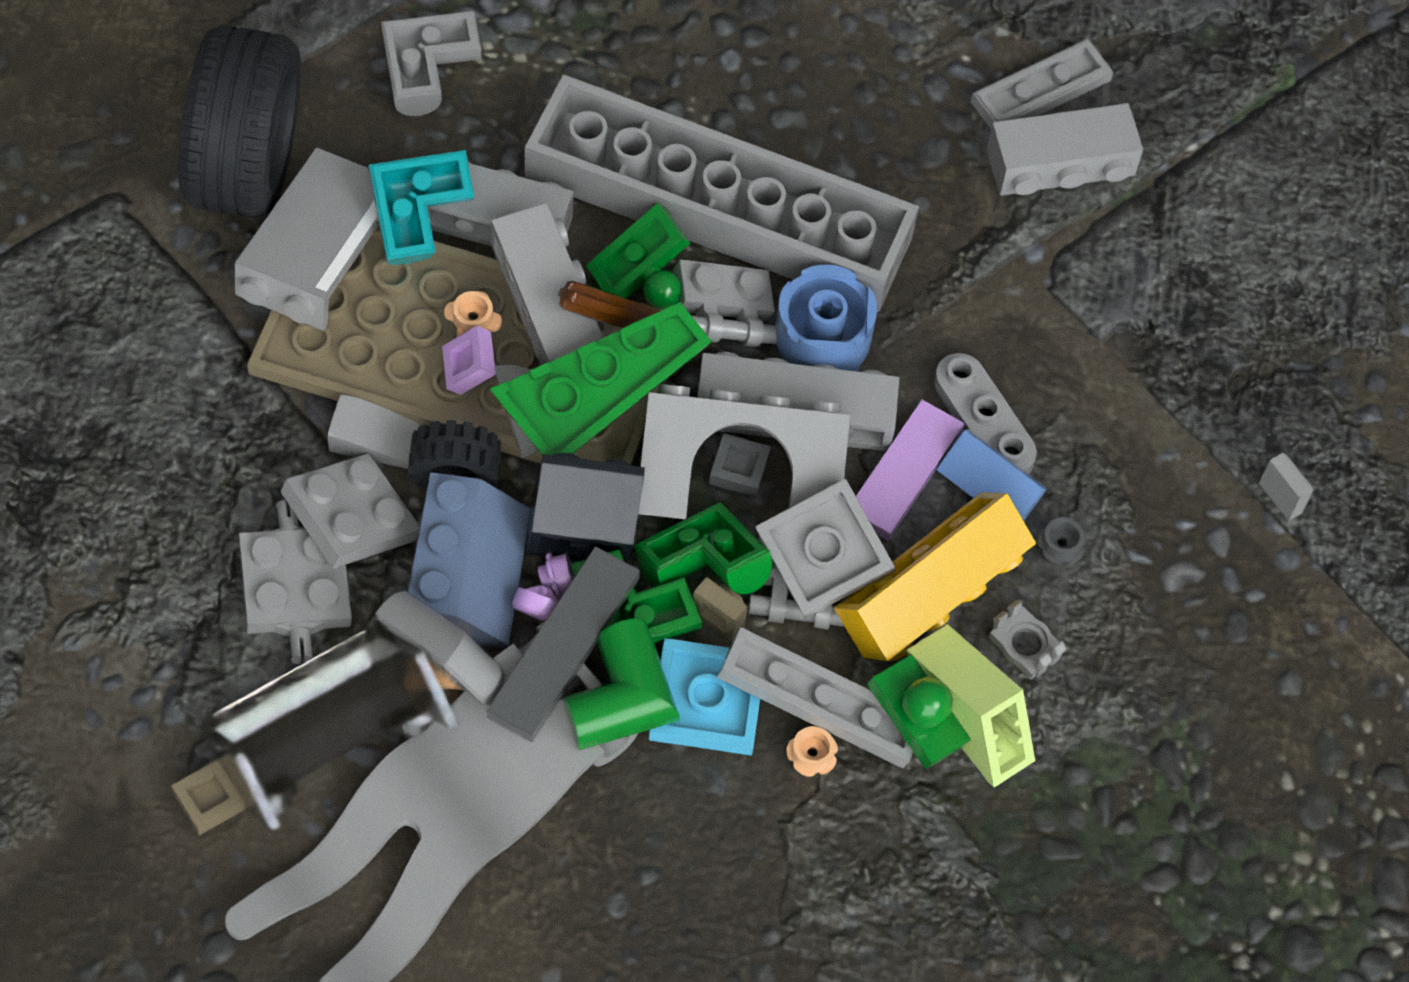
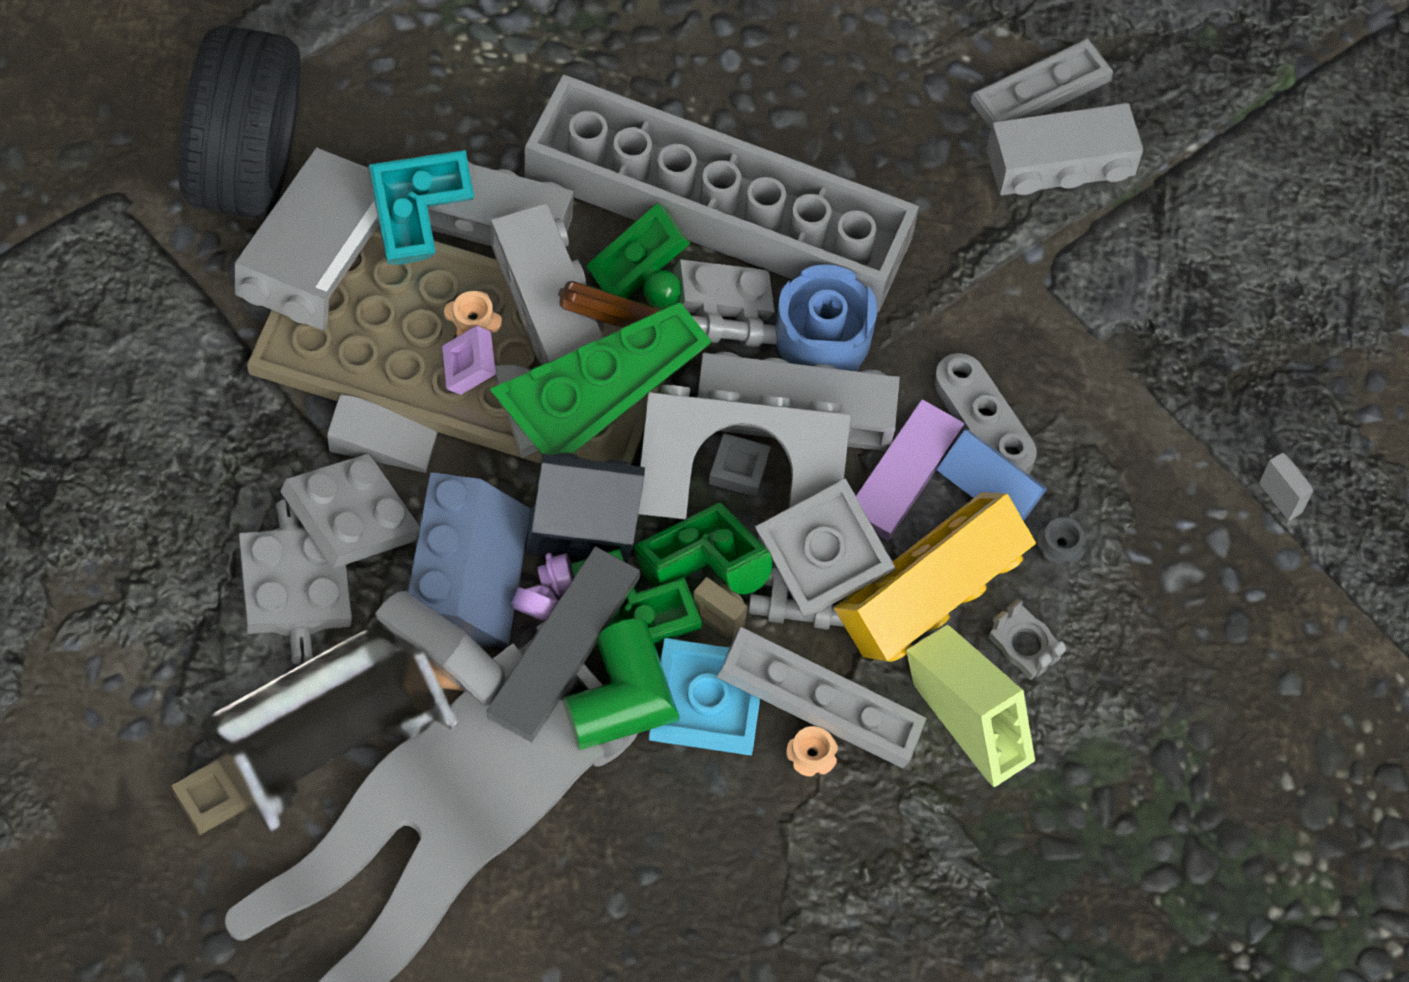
light grey brick [381,11,481,116] -> none
black tyre [408,420,501,489] -> none
green tile [867,655,971,770] -> none

